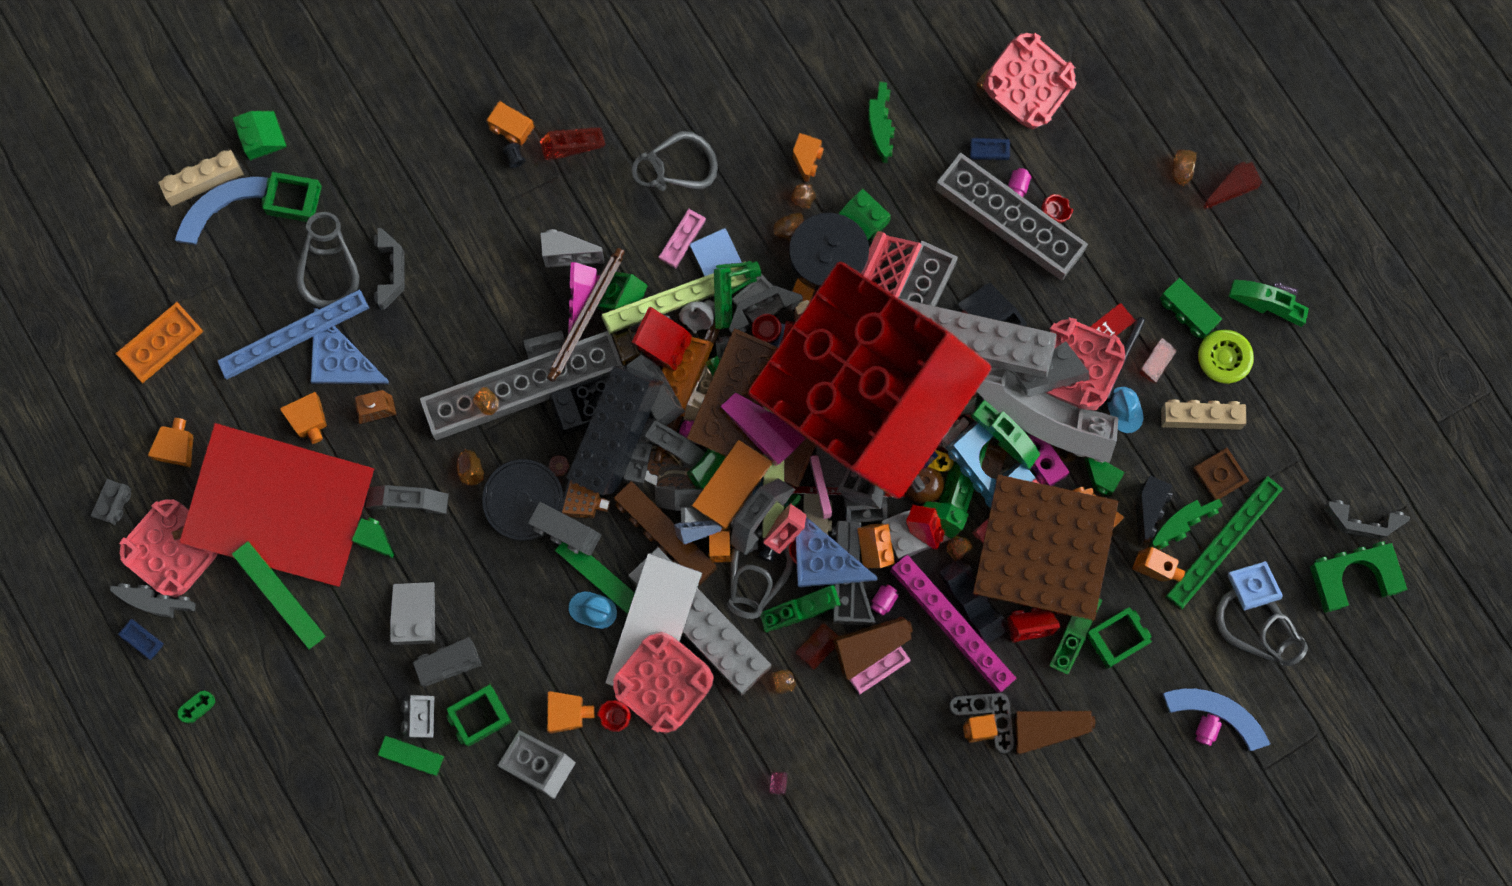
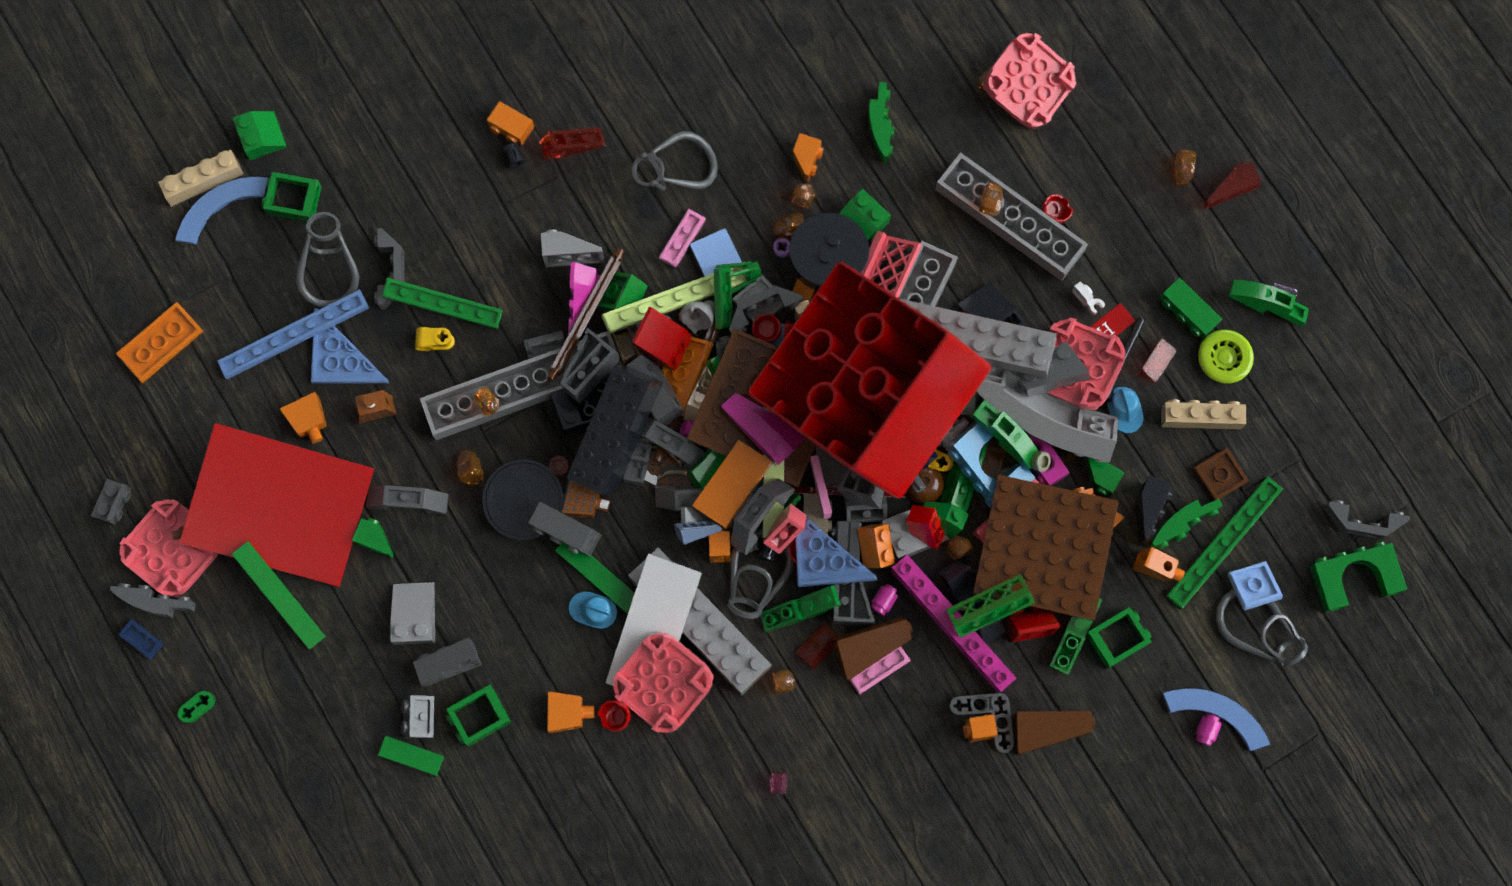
orange torso [148,418,193,467] -> none
light grey slope [498,730,576,798] -> none
reddish brown brick [614,481,717,586] -> none
dark blue plate [970,138,1010,160] -> none
dark pink brick [1008,168,1031,197] -> none
none -> green tile [382,277,503,330]
none -> yellow piece [415,327,455,351]
none -> dark grey wedge [560,328,620,404]
none -> medium lavender bush [773,238,790,257]
none -> green fence [946,574,1035,638]
none -> clear orange rock [979,182,1003,215]
none -> olive tile [1031,451,1051,472]
none -> white plate [1072,281,1105,315]

